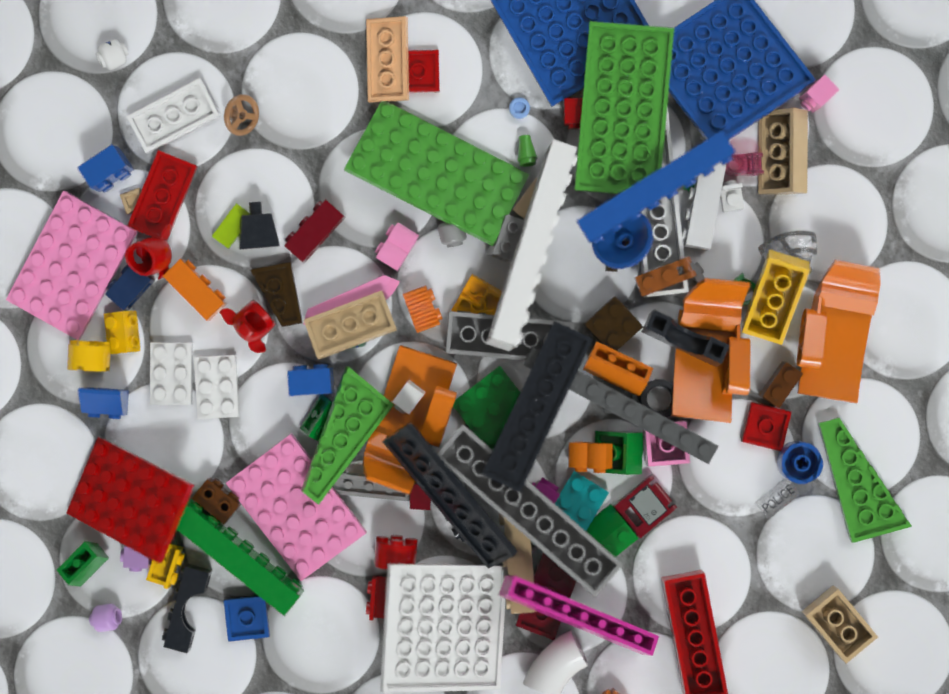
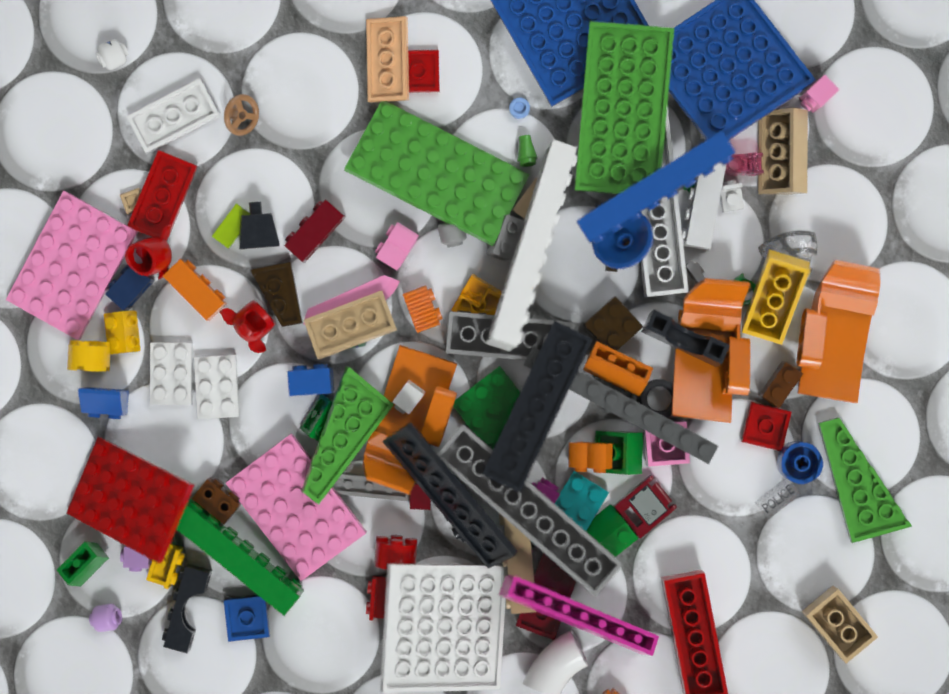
blue brick [77,144,134,193] -> none
red brick [563,98,583,130] -> none
dark orange plate [634,256,697,297] -> none

